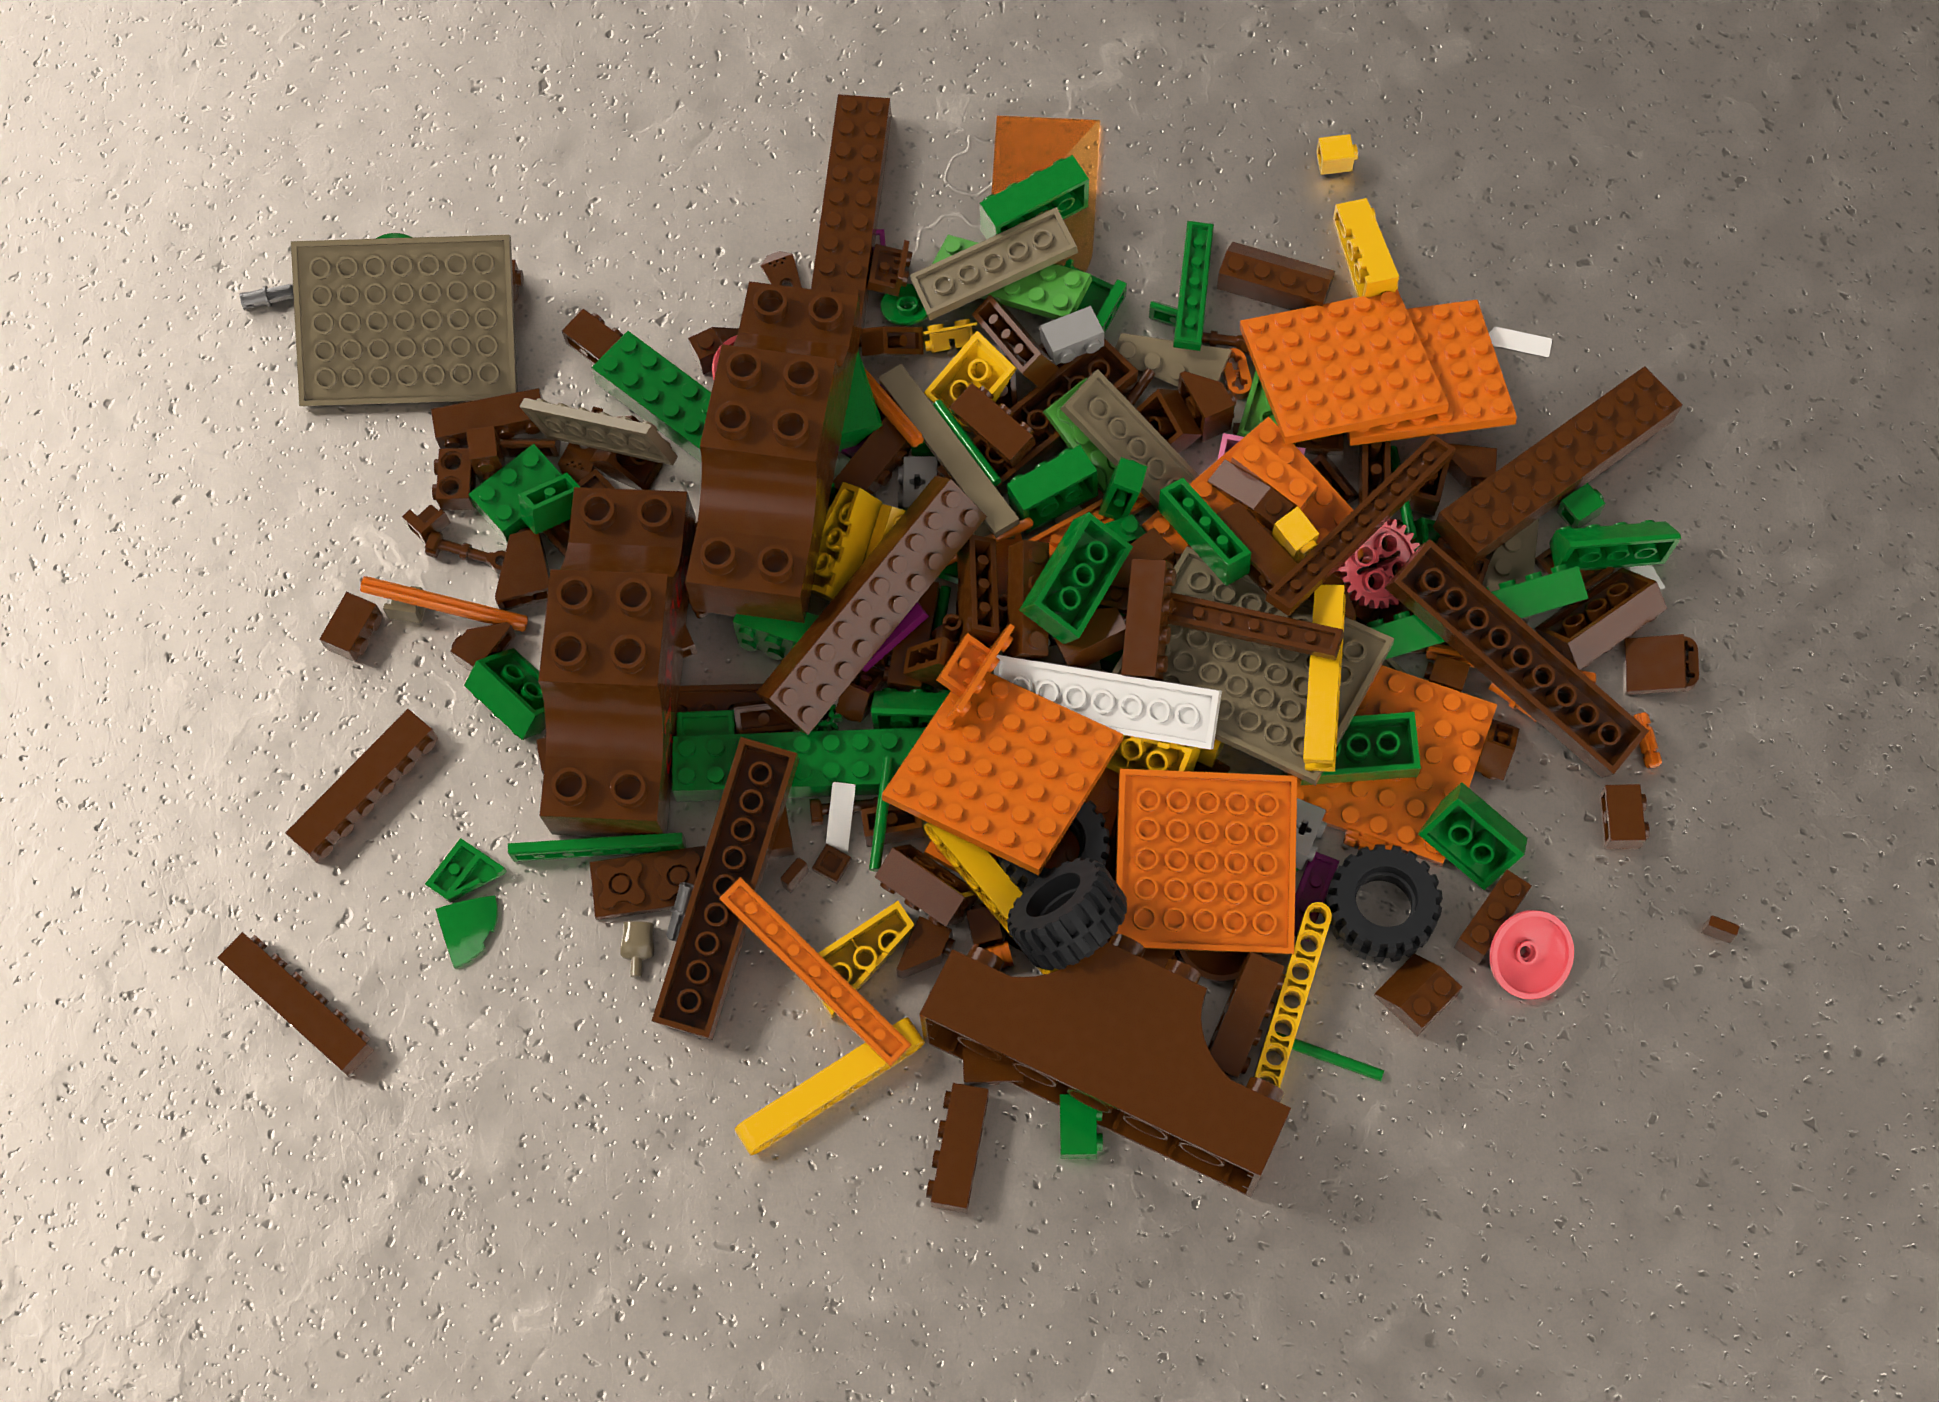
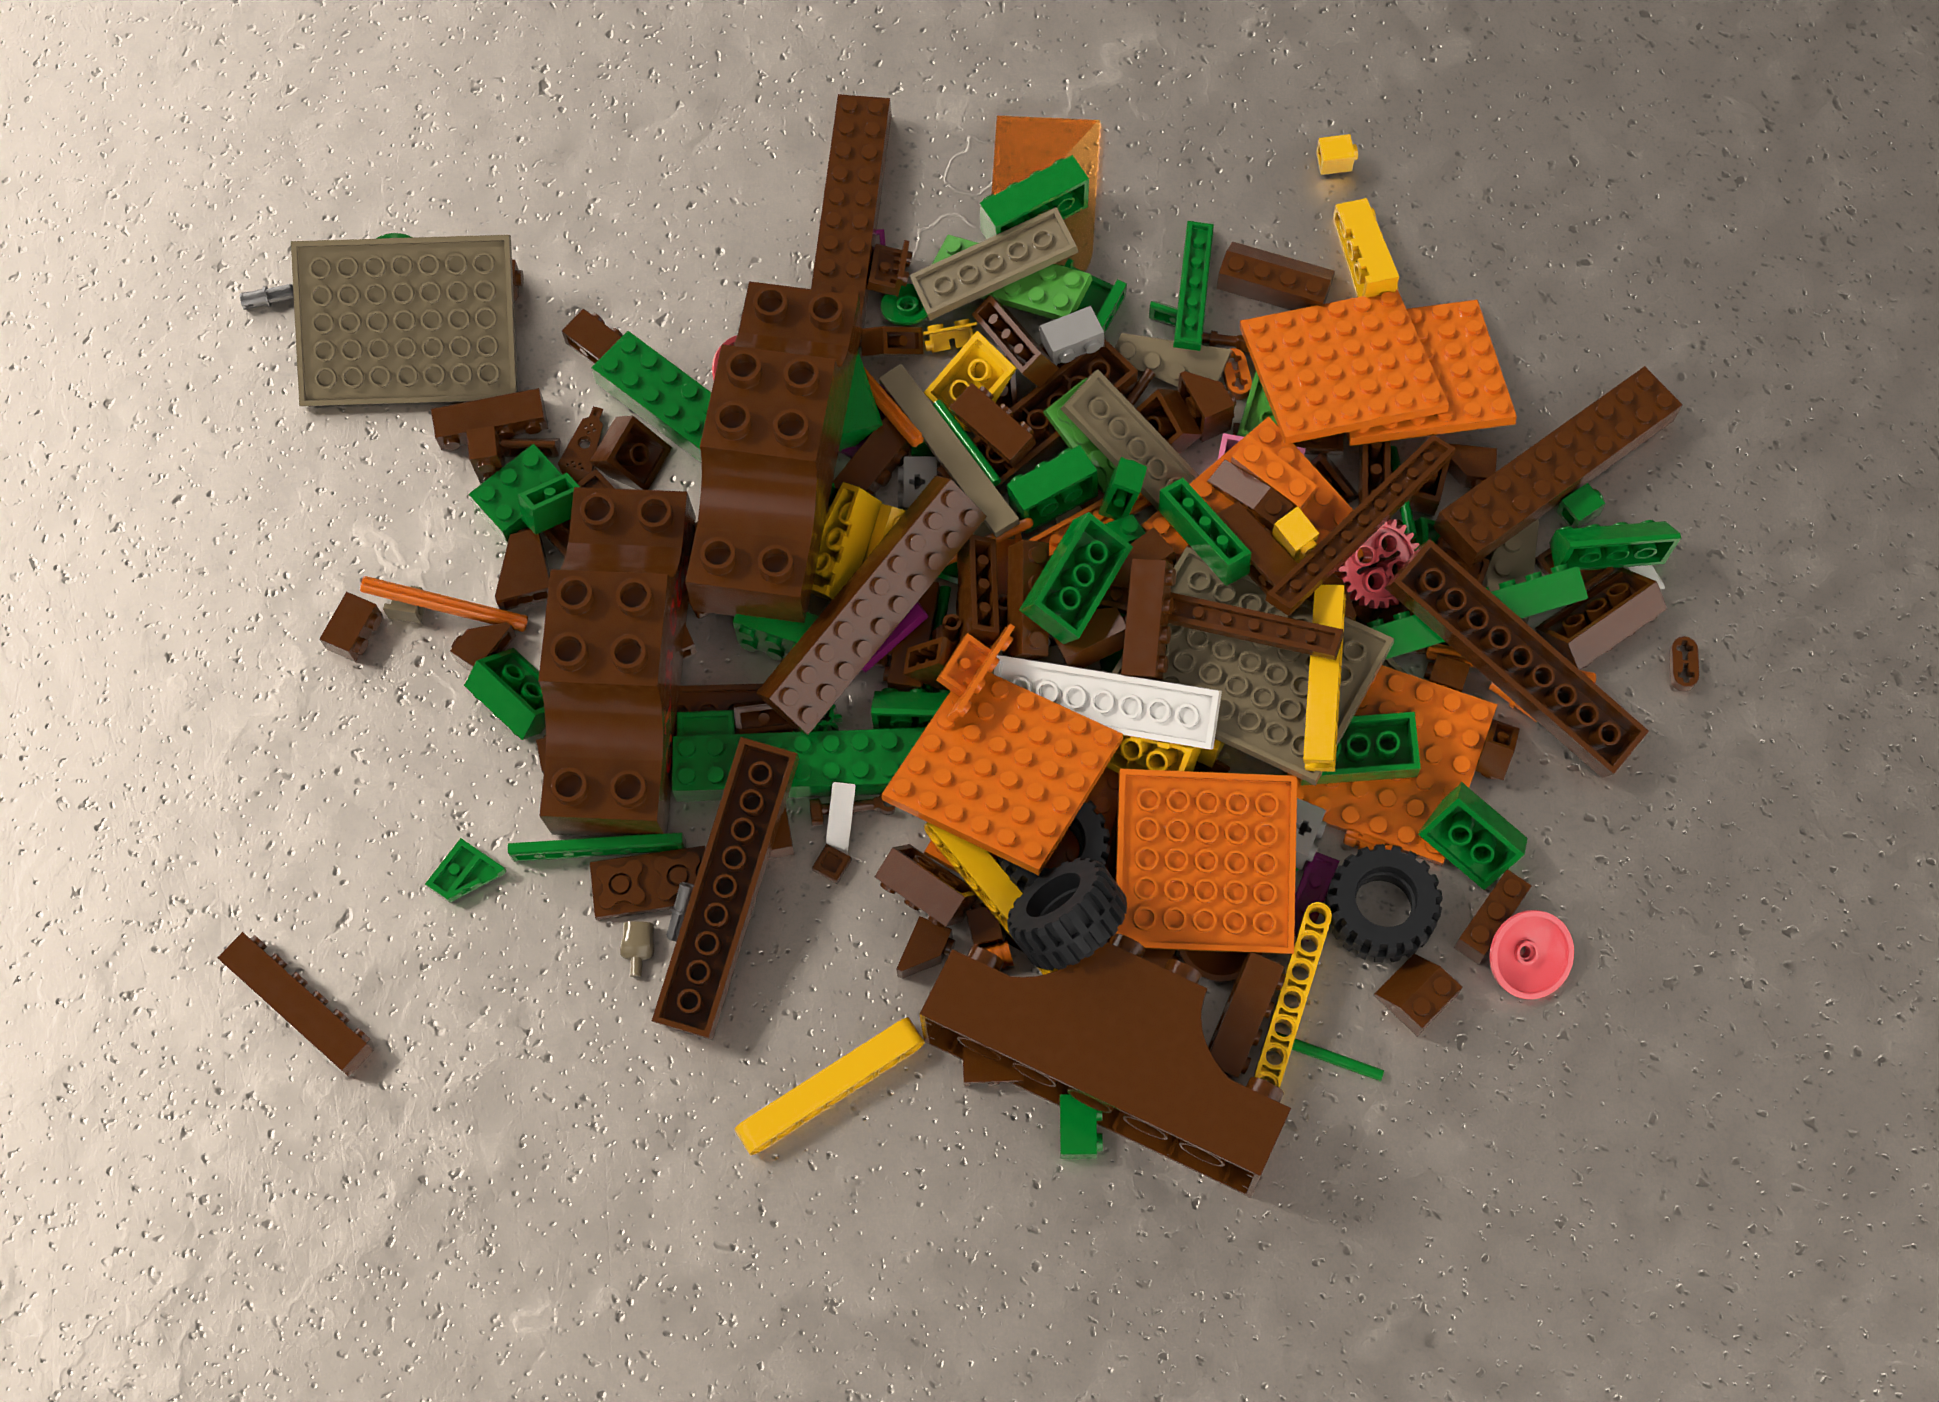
reddish brown brick [285,709,438,863] -> none
reddish brown panel [402,505,450,544] -> none
reddish brown piece [425,530,506,574] -> none
reddish brown brick [432,448,476,510] -> none
green brick [435,895,498,969] -> none
dark tan plate [519,398,678,466] -> none
reddish brown slope [688,327,739,375] -> none
orange tile [719,877,912,1067] -> none
reddish brown piece [760,251,802,288] -> none
reddish brown tile [780,857,809,893] -> none
yellow wedge [814,901,914,1019] -> none
reddish brown slope [835,667,885,722] -> none
reddish brown brick [860,804,924,847] -> none
green bar [869,757,895,872] -> none
reddish brown brick [926,1083,989,1214] -> none
white sticker [1489,327,1552,357] -> none
reddish brown brick [1600,784,1650,849] -> none
reddish brown tile [1625,634,1687,695] -> none
orange axle [1634,712,1662,768] -> none
reddish brown tile [1701,915,1740,944] -> none

